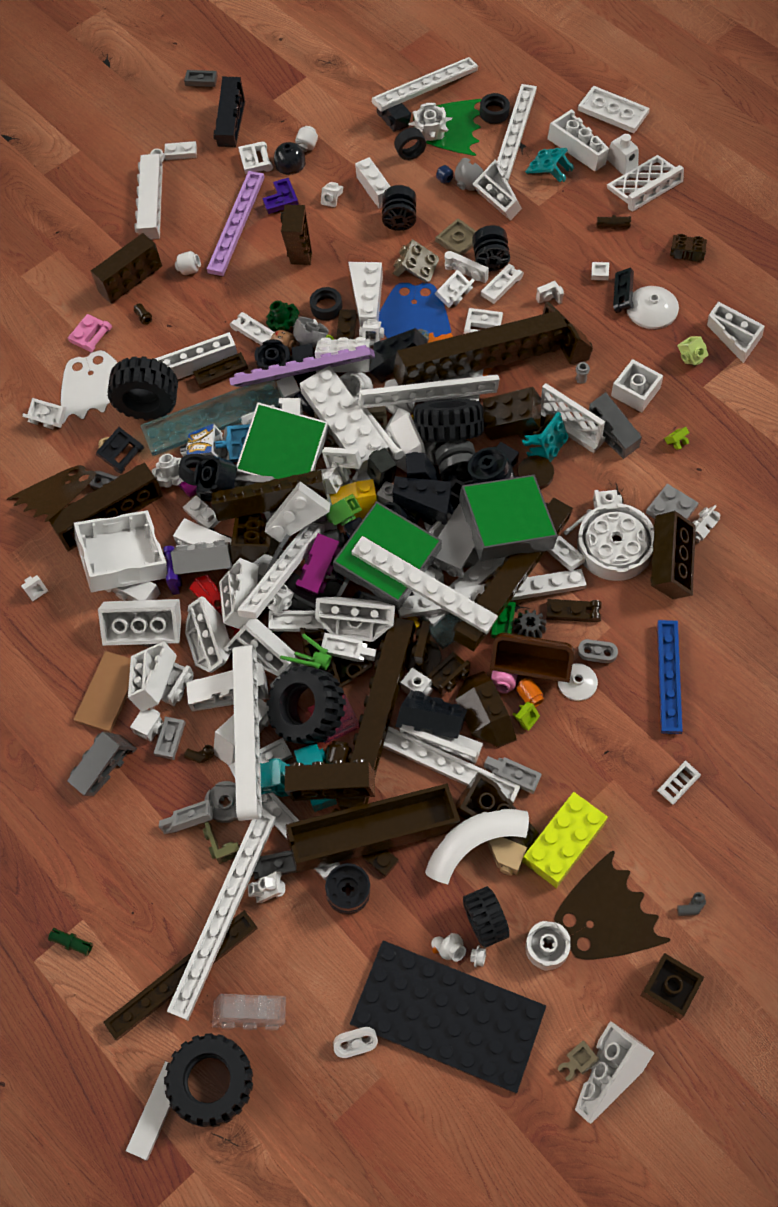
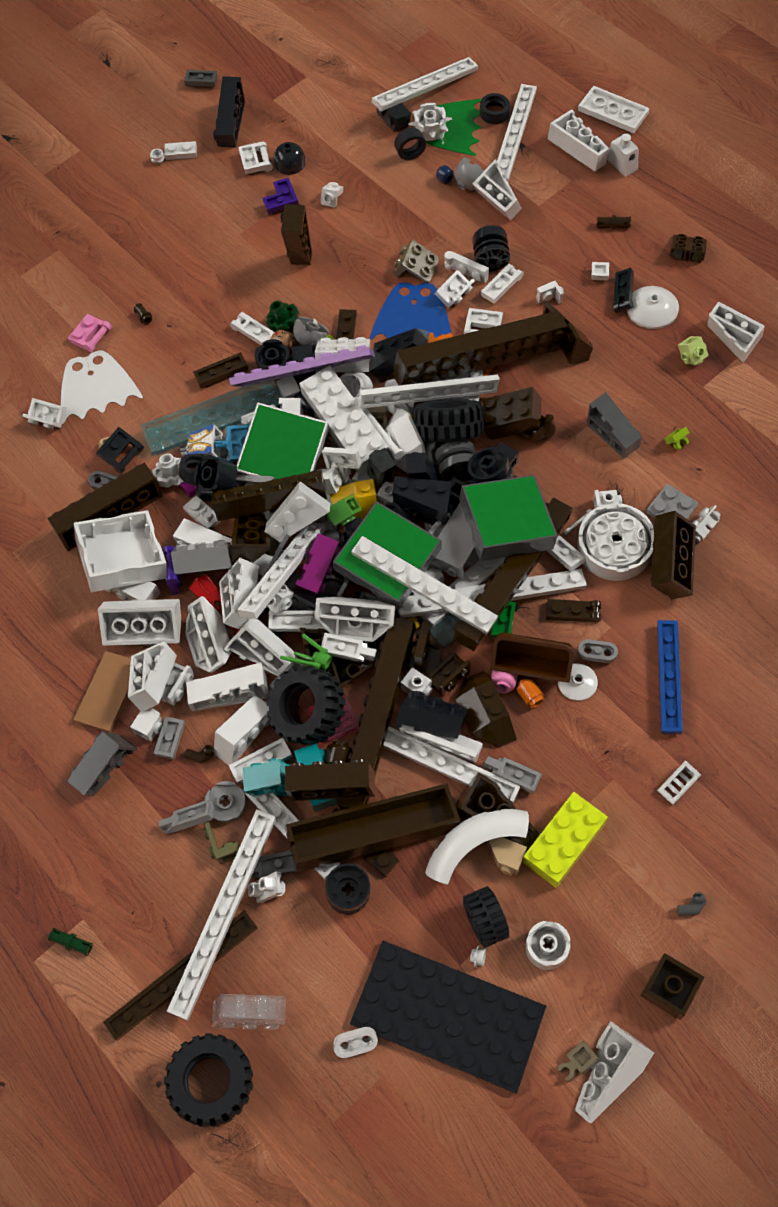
dark brown piece [7,465,96,522] -> none
white tile [21,575,48,601] -> none
dark brown brick [91,233,162,304] -> none
black tyre [107,356,178,420] -> none
white tile [126,1061,171,1160] -> none
white brick [135,154,163,239] -> none
white brick [155,332,238,379] -> none
white head [175,251,201,275] -> none
lavender plate [207,171,264,276] -> none
white beam [232,644,262,821] -> none
white head [295,126,318,152] -> none
black tyre [310,287,342,321] -> none
white wedge [348,262,383,327] -> none
white brick [355,157,391,209] -> none
white brick [359,319,384,346] -> none
black wheel [382,185,416,231] -> none
white animal [431,933,466,962] -> none
dark tan tile [435,219,476,256] -> none
lime tile [513,702,540,731] -> none
dark grey gear [514,609,546,638] -> none
dark brown tile [517,455,554,489] -> none
teal plate [522,412,569,462] -> none
teal plate [525,148,574,182] -> none
white fence [541,383,605,453] -> none
dark brown piece [554,851,670,960] -> none
light grey pin [575,362,590,384] -> none
white fence [607,155,684,212] -> none
white brick [611,359,663,413] -> none

